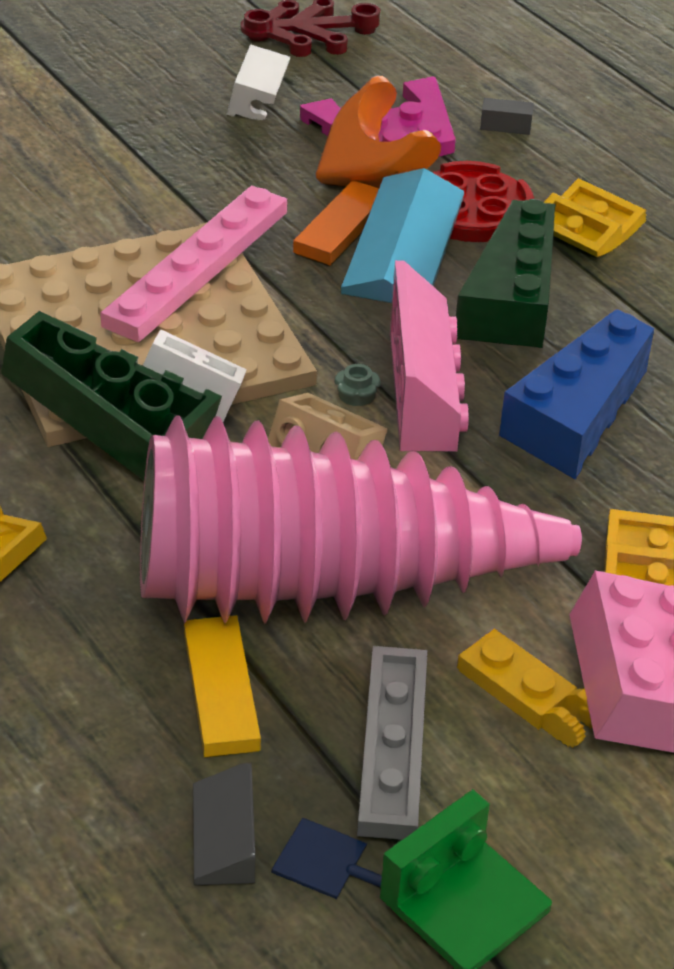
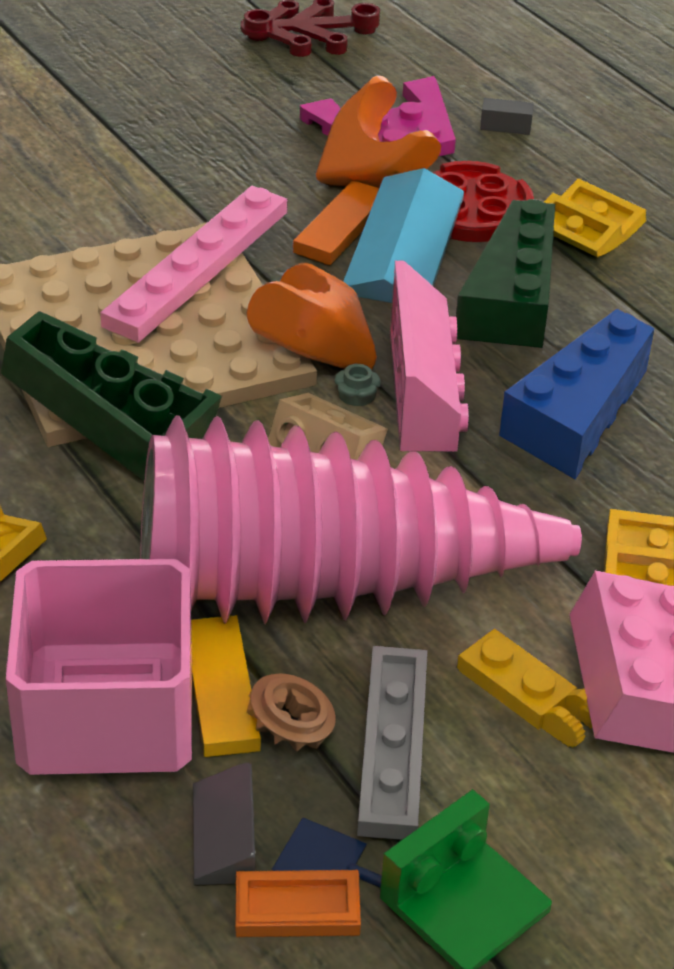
white hinge [143,329,247,422] -> none
white hinge [227,44,290,120] -> none
none -> bright pink plate [6,559,192,775]
none -> orange tile [236,870,361,937]
none -> orange animal [247,263,377,370]
none -> medium nougat gear [247,673,336,751]

